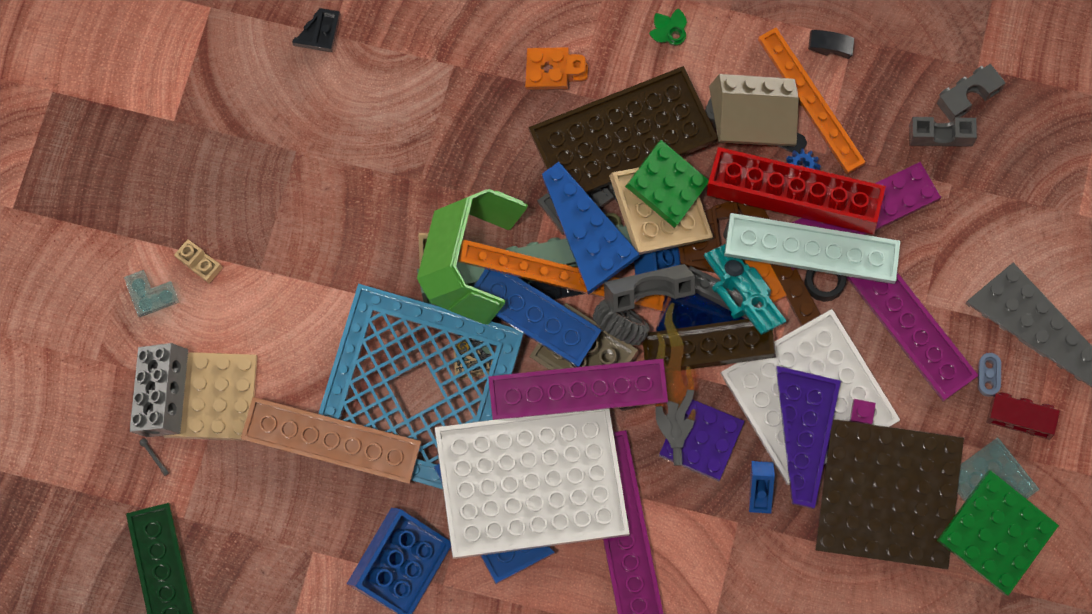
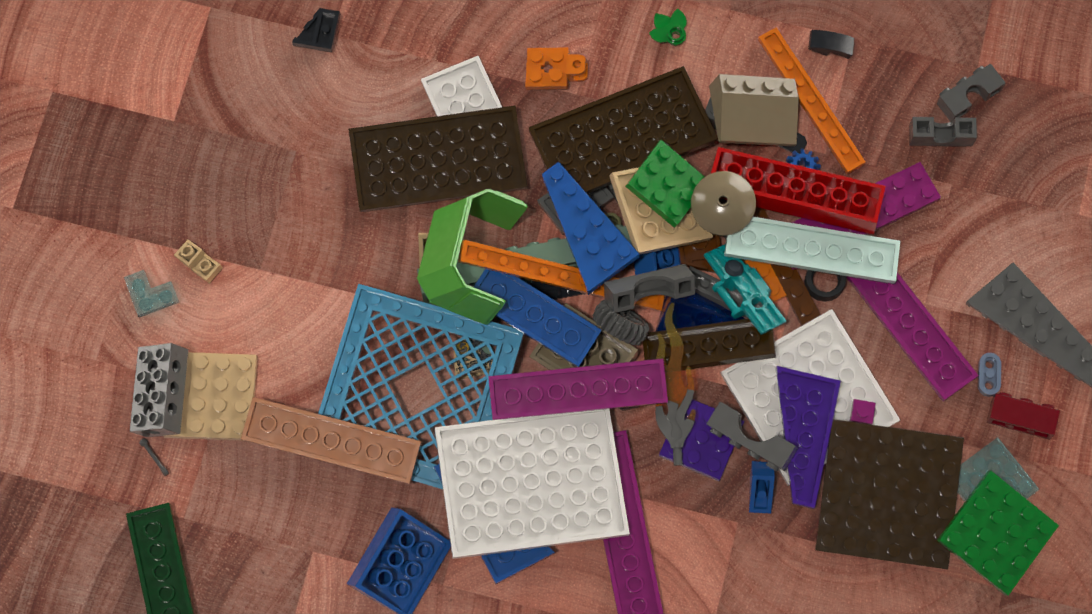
none -> dark brown plate [348,105,528,212]
none -> white plate [421,56,502,116]
none -> dark tan dish [691,171,756,236]
none -> dark grey arch [707,402,798,471]

